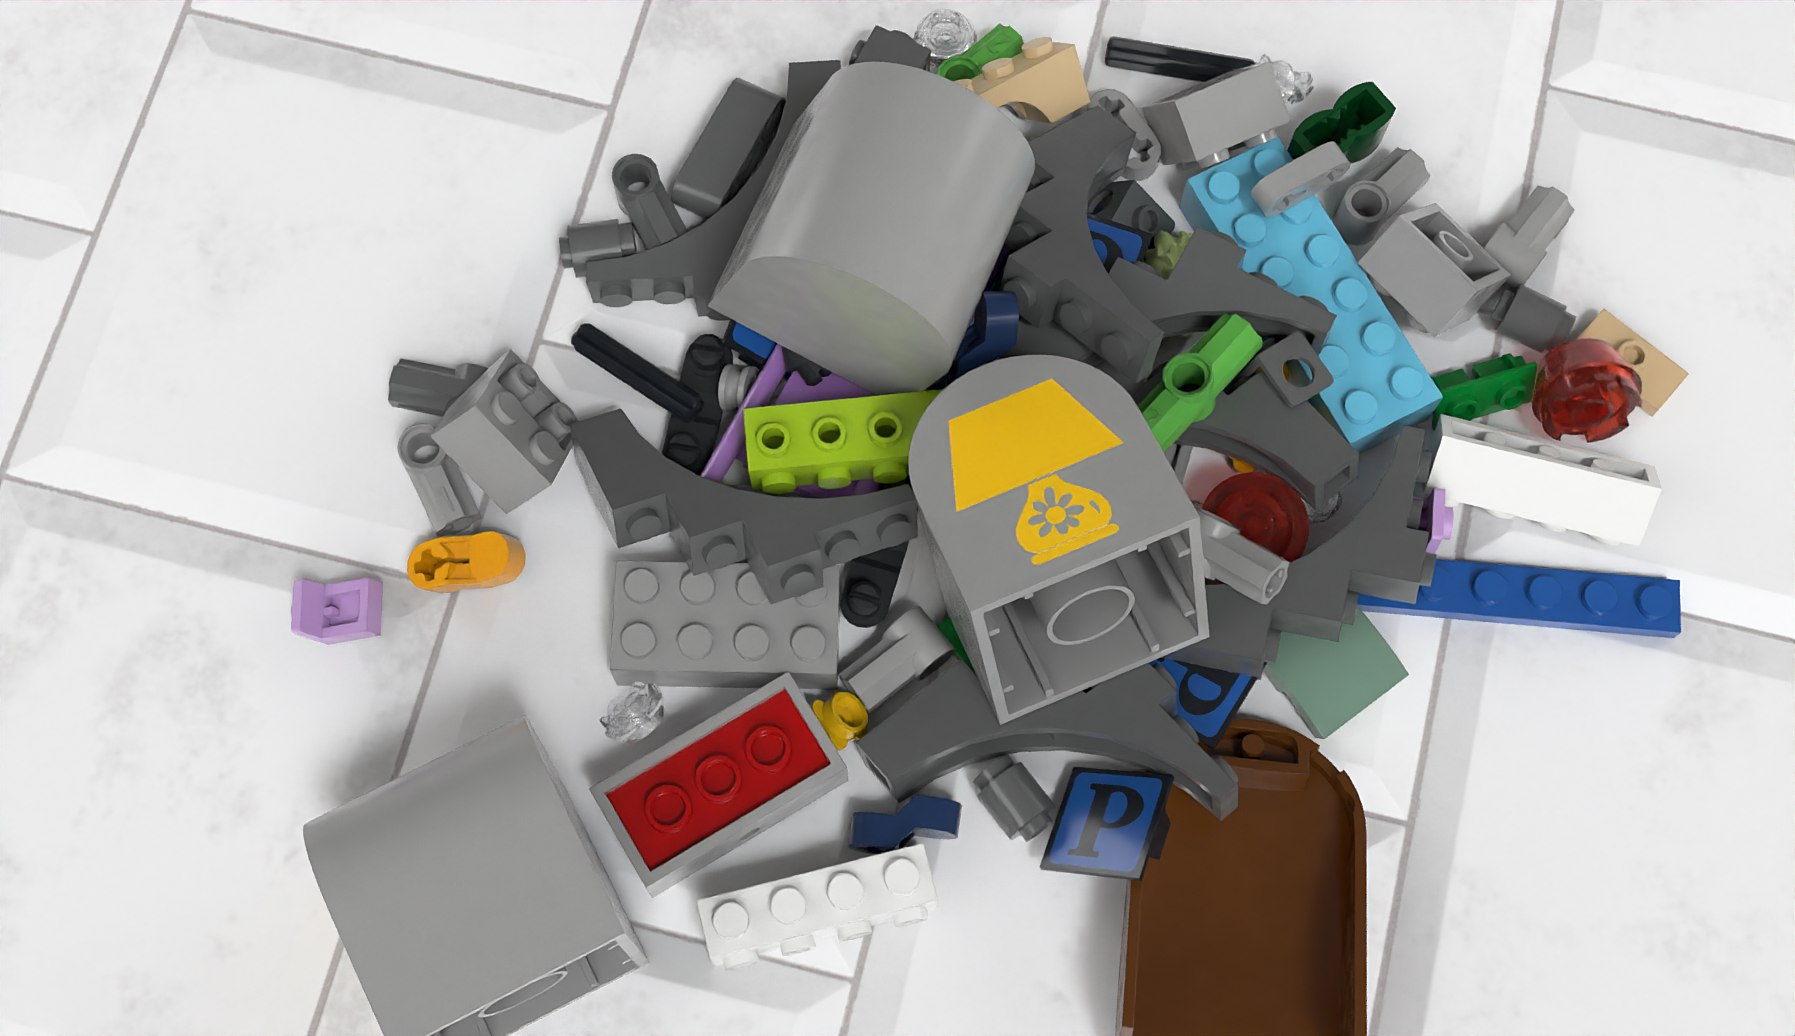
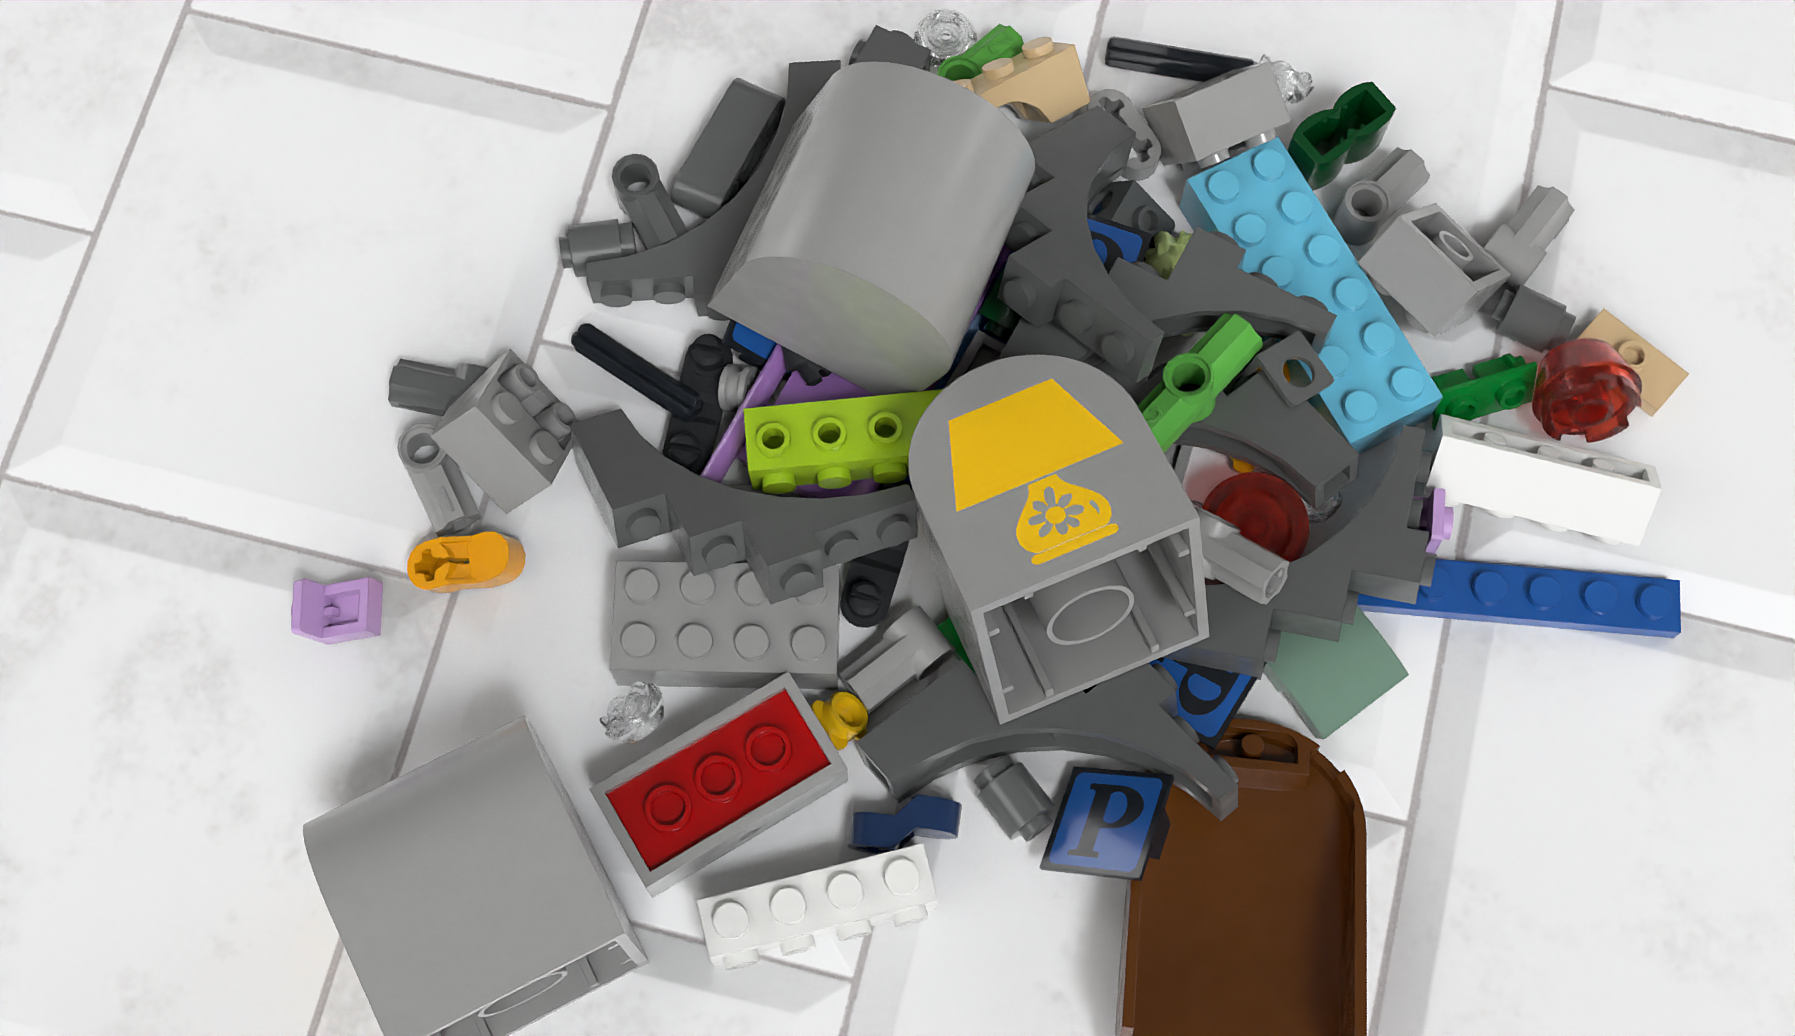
dark blue piece [947,291,1019,385] -> none
light grey beam [1251,141,1351,218] -> none

